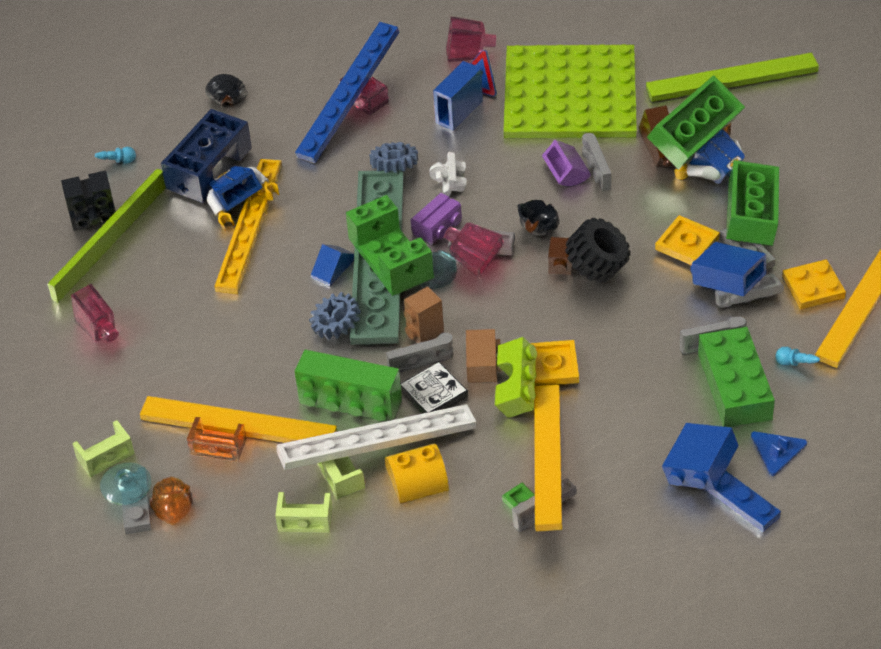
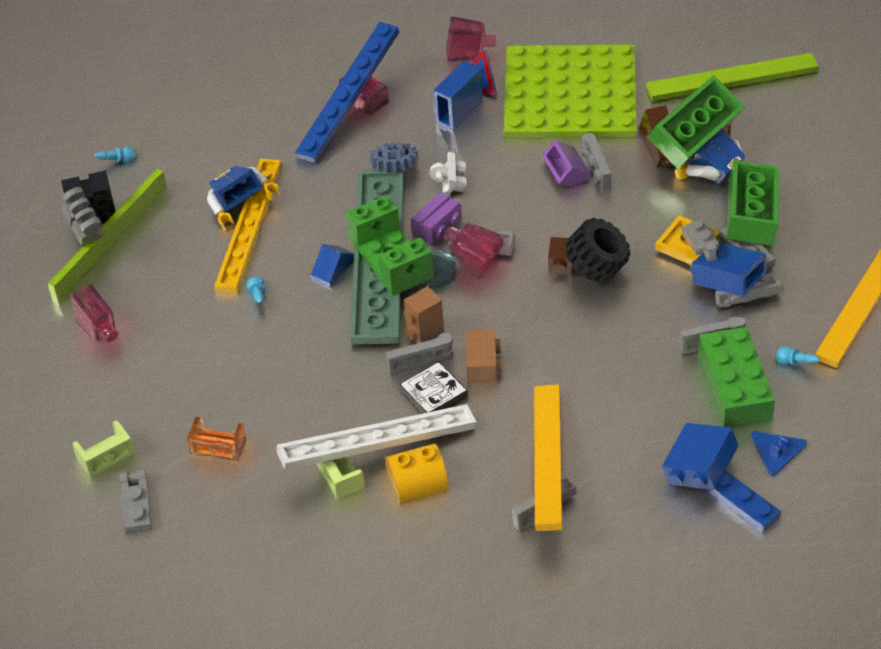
clear light blue dish [100,463,152,505] -> none
yellow tile [139,396,337,443] -> none
clear orange hair [150,476,193,525] -> none
dark blue plate [161,109,252,203] -> none
black hair [205,74,248,106] -> none
yellowish green panel [275,492,333,533] -> none
bright green brick [294,349,402,422] -> none
sand blue gear [309,292,361,340] -> none
lime arch [495,337,537,418] -> none
bright green tile [502,482,535,510] -> none
black hair [517,200,560,236] -> none
yellow plate [530,340,579,386] -> none
yellow plate [782,259,846,310] -> none
none -> light grey legs [61,187,103,247]
none -> medium azure bar [246,276,265,303]
none -> light grey hinge [681,221,719,262]

